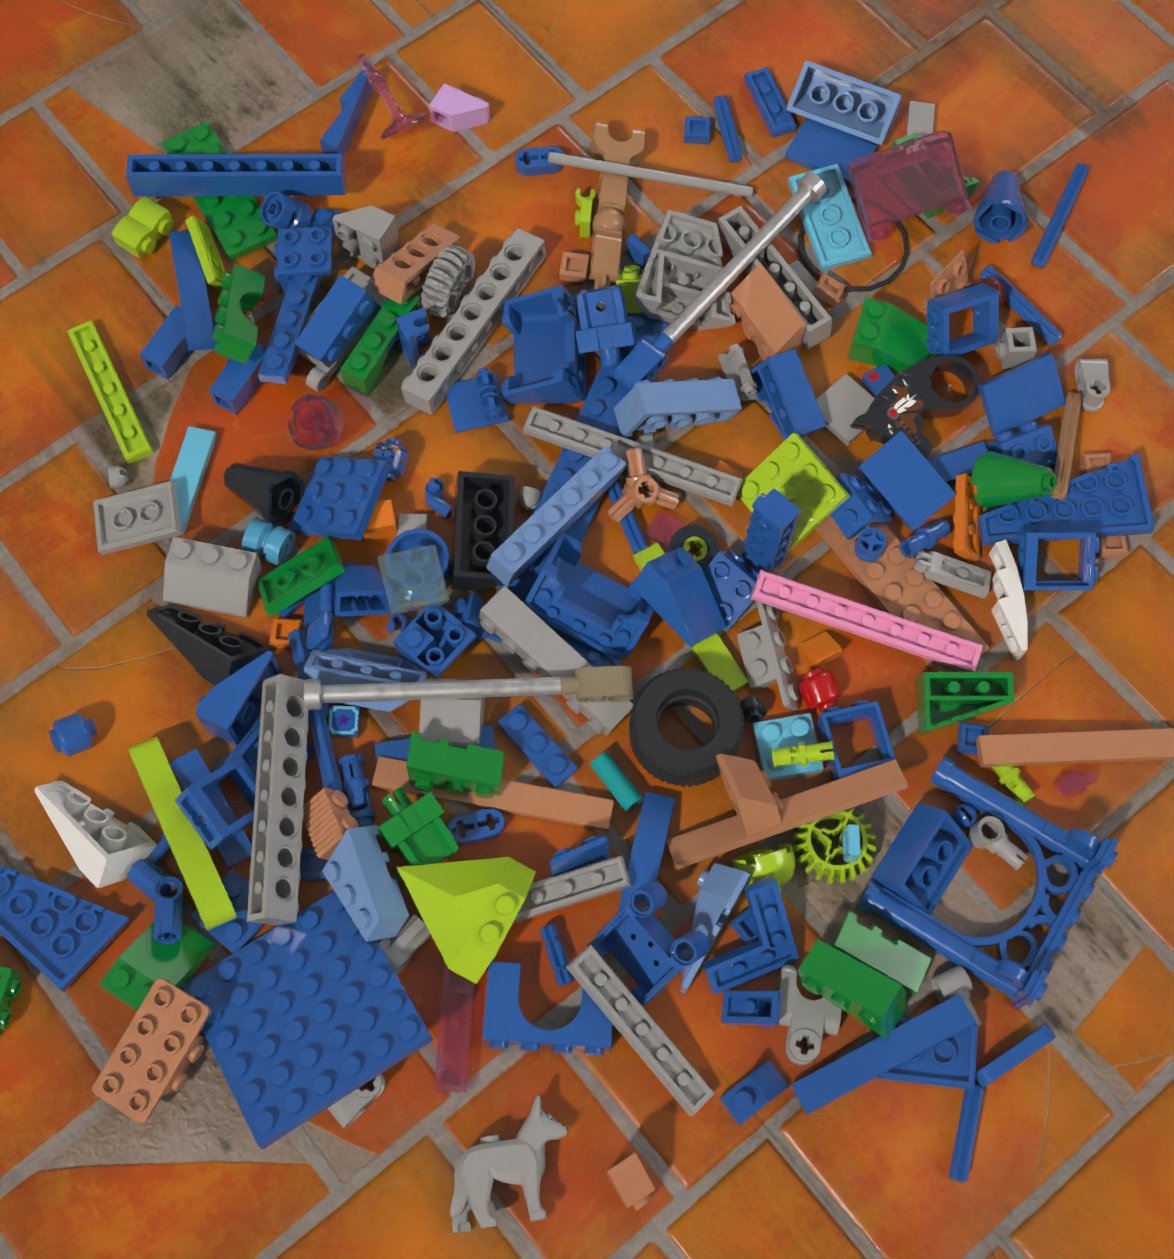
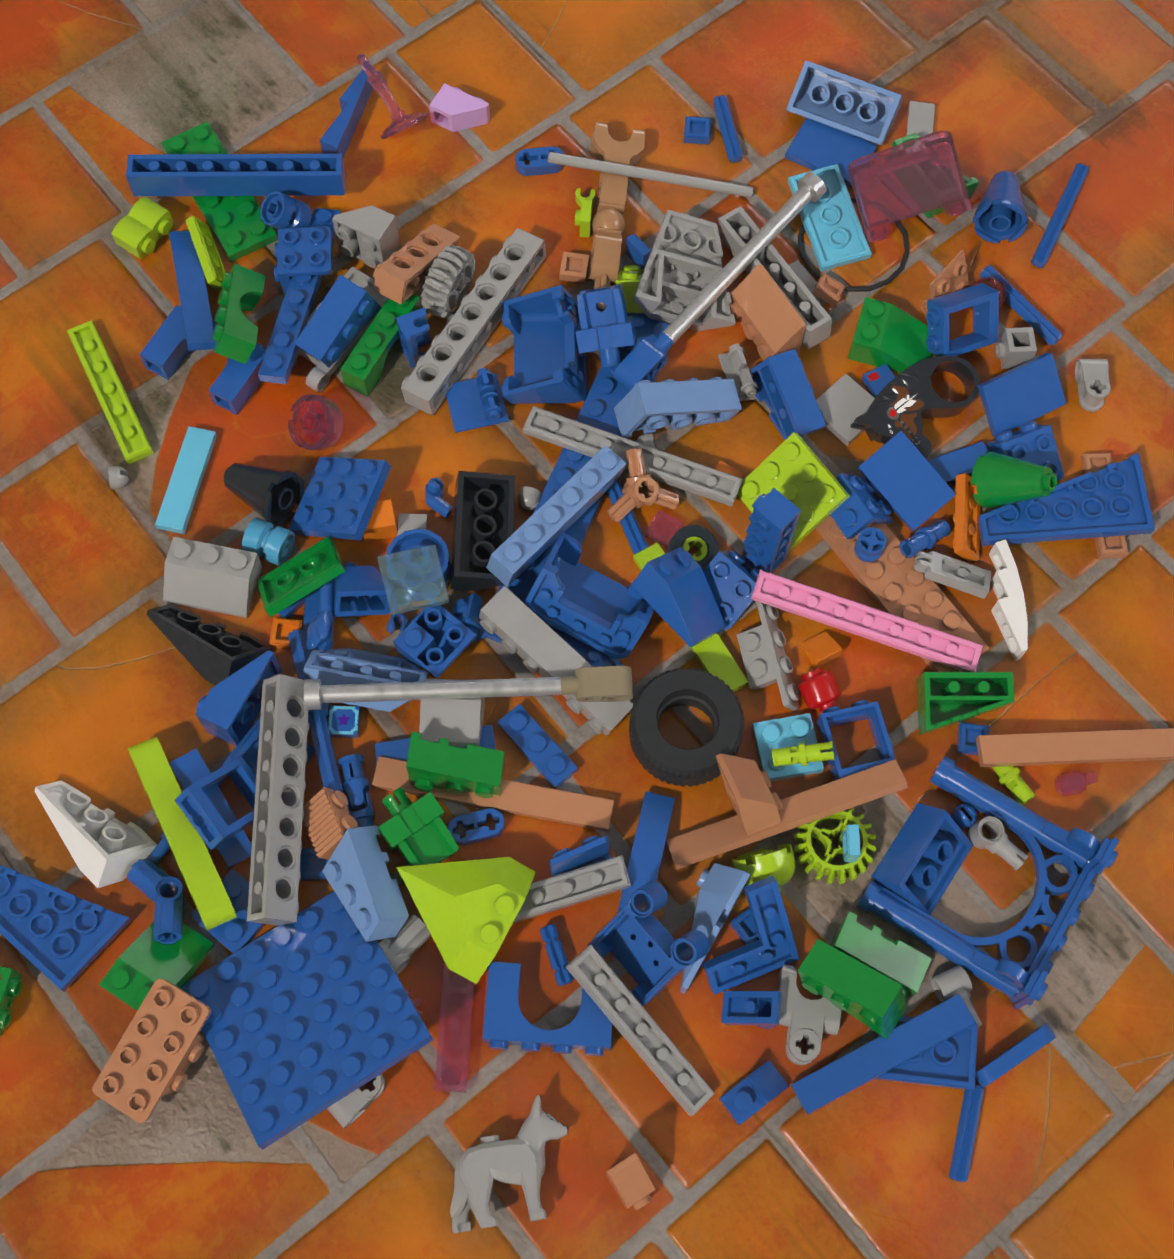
blue head [49,713,97,757] -> none
light grey tile [93,480,182,555] -> none
blue head [371,438,409,482] -> none
teal piece [590,751,644,812] -> none
black plate [740,697,767,723] -> none
blue tile [743,67,796,138] -> none
blue window [1017,529,1100,590] -> none
medium nougat axle [1051,392,1082,501] -> none

